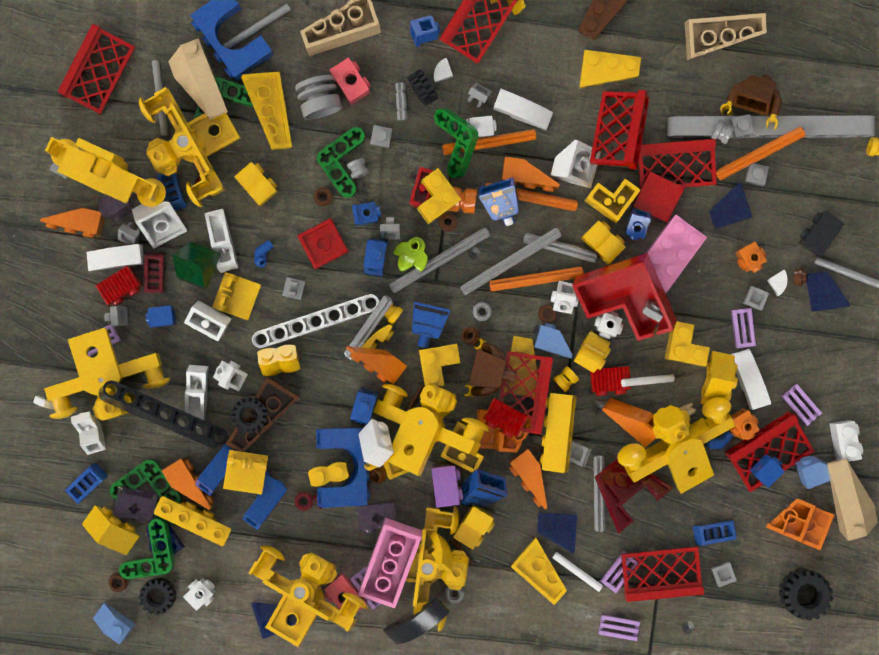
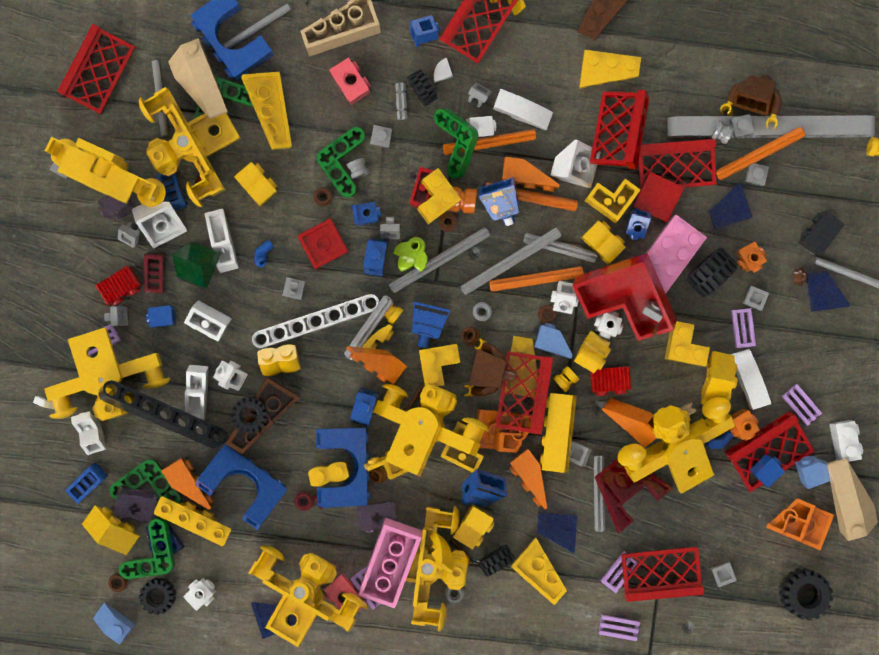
orange slope [40,208,106,238] -> none
white slope [86,244,144,271] -> none
yellow hinge [212,272,261,320] -> none
yellow hinge [223,450,268,494] -> none
light grey wheel [295,75,343,120] -> none
white brick [358,419,394,468] -> none
black slope [383,597,450,644] -> none
medium lavender brick [432,463,463,508] -> none
red brick [483,398,528,439] -> none
white bar [552,552,603,592] -> none
white bar [621,374,675,387] -> none
tan wedge [685,13,767,60] -> none
blue slope [693,520,737,546] -> none
white tile [767,270,787,296] -> none
none -> black tyre [478,545,515,577]
none -> black tyre [686,248,738,297]

